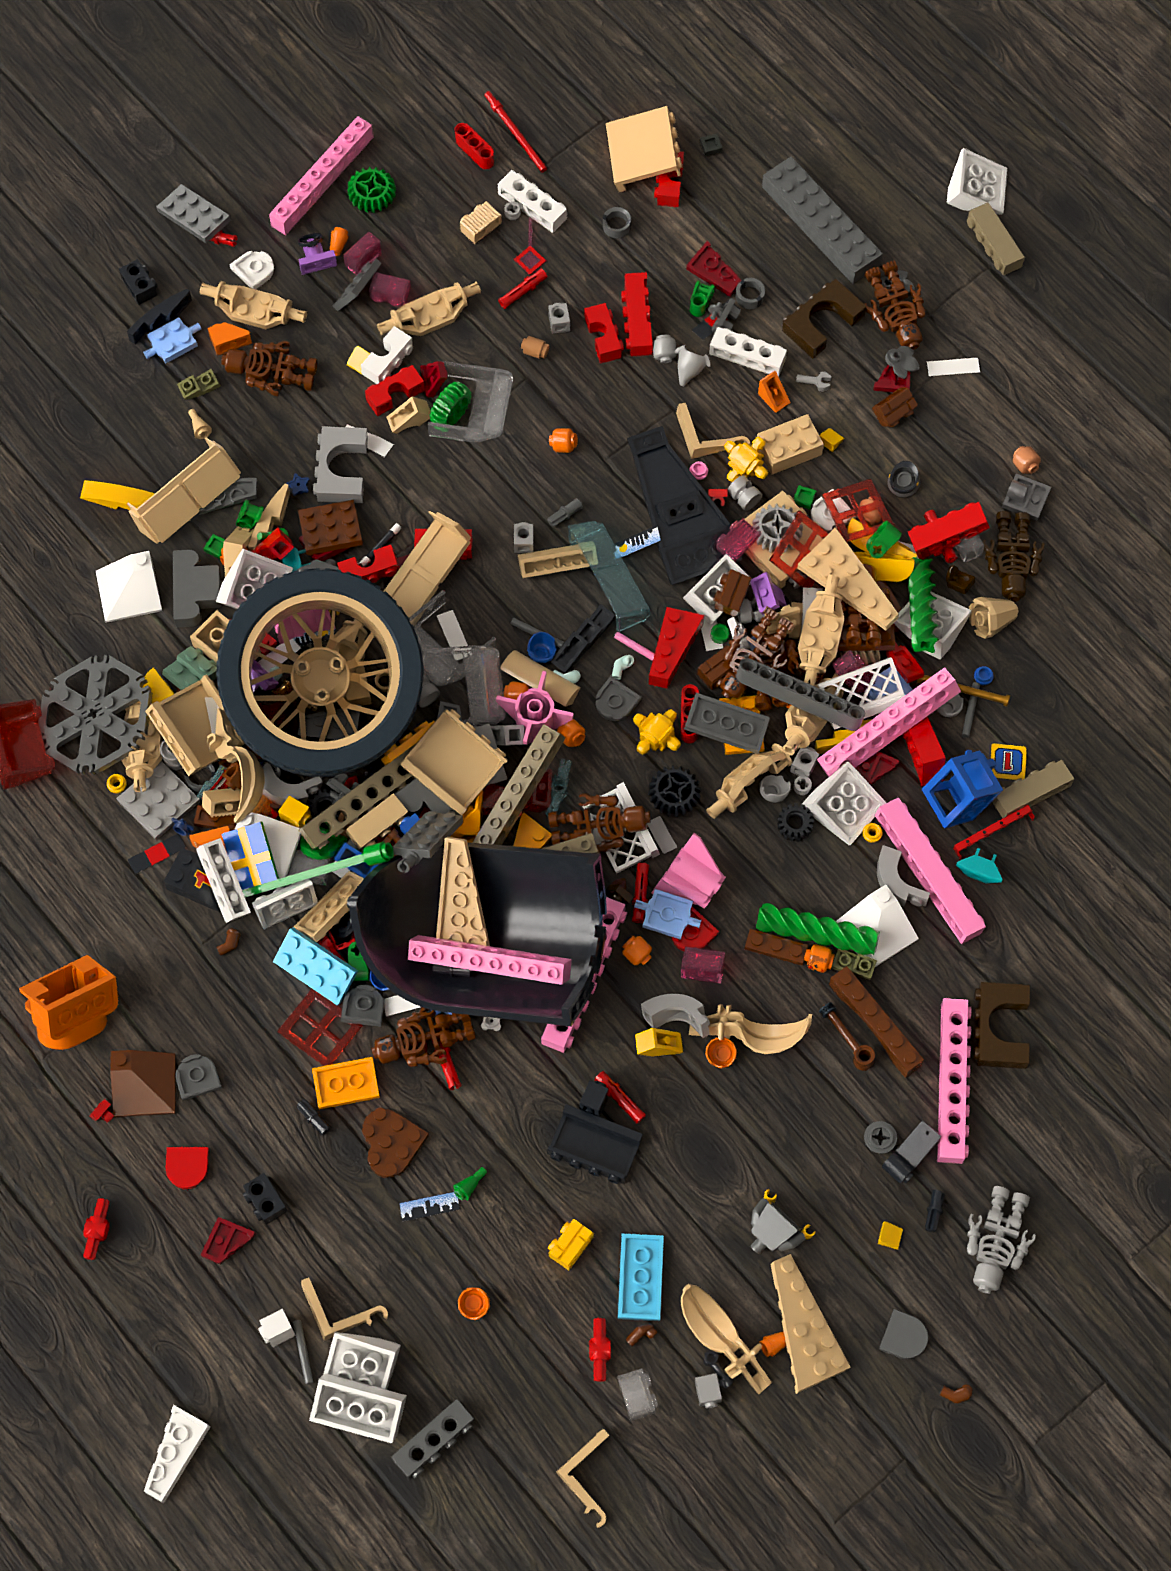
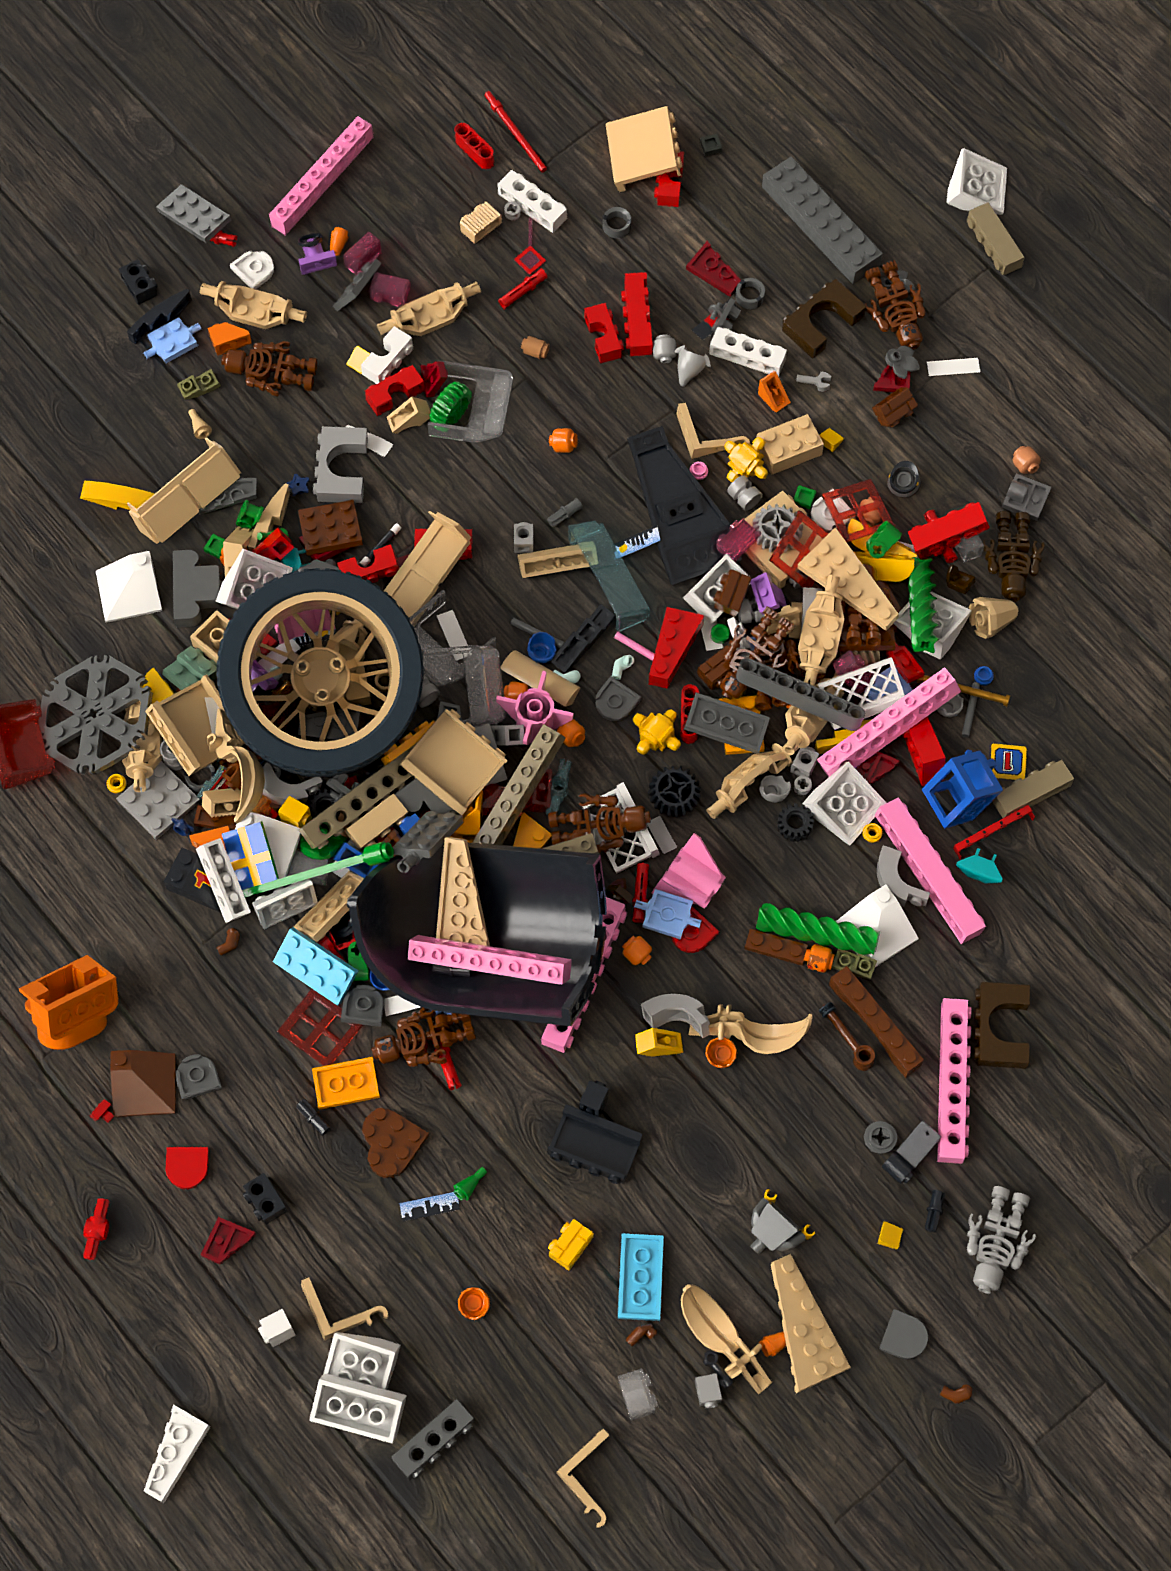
black sticker [128,834,187,874] -> none
dark grey bar [293,1320,314,1385] -> none
green gear [347,166,396,213] -> none
white plate [481,1016,501,1031] -> none
light grey brick [548,303,570,334] -> none
red axle [589,1318,611,1382] -> none
red pin [594,1071,646,1124] -> none
clear pink brick [681,947,725,984] -> none
green piece [690,280,715,317] -> none
red tile [708,489,727,506] -> none

